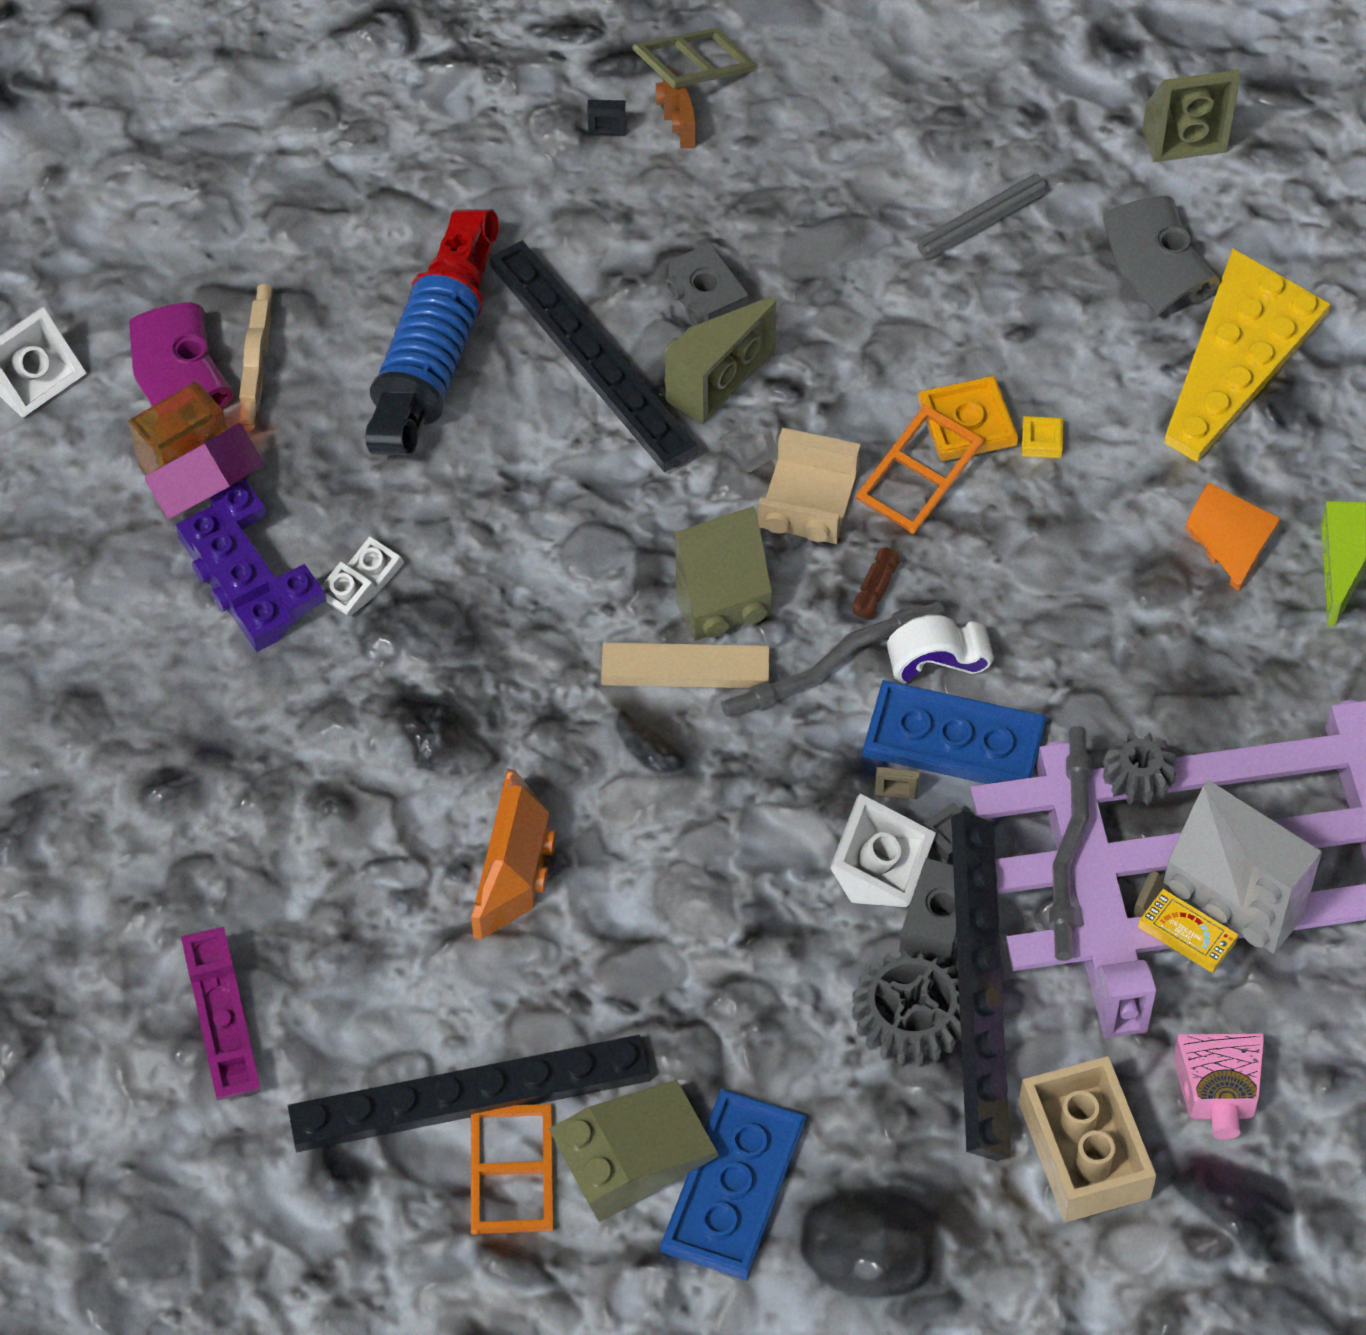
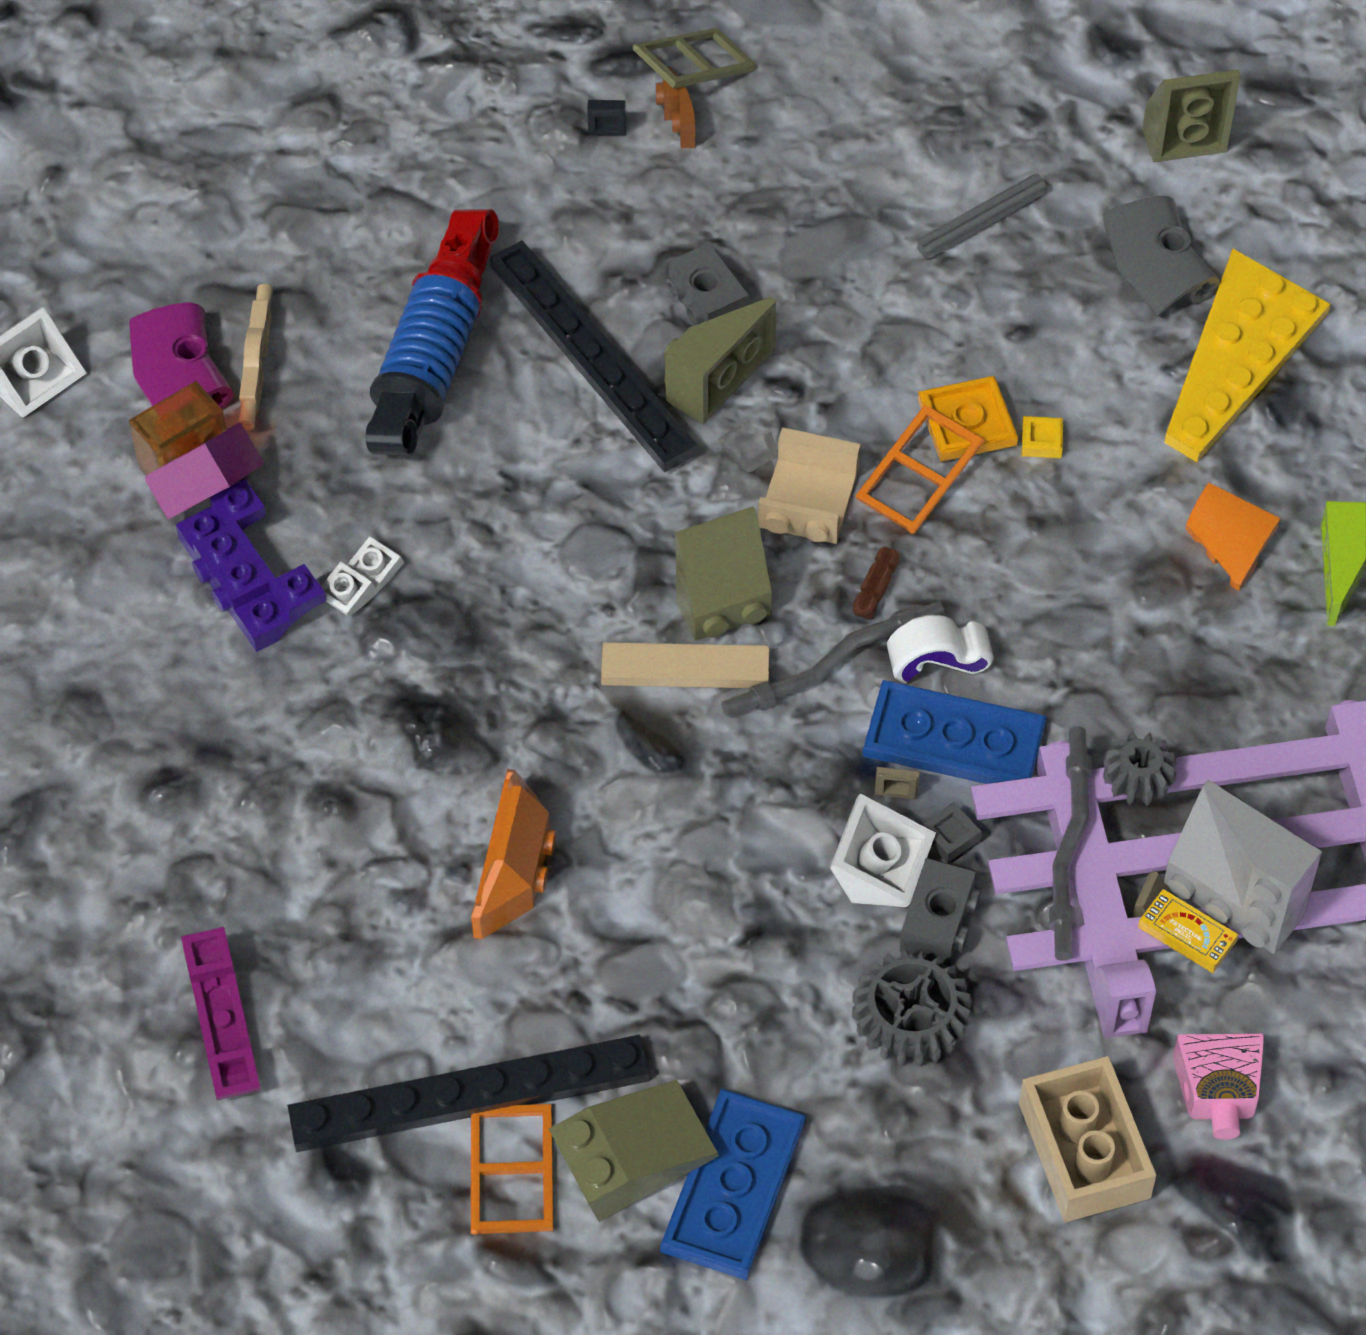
black plate [951,811,1011,1161] -> none

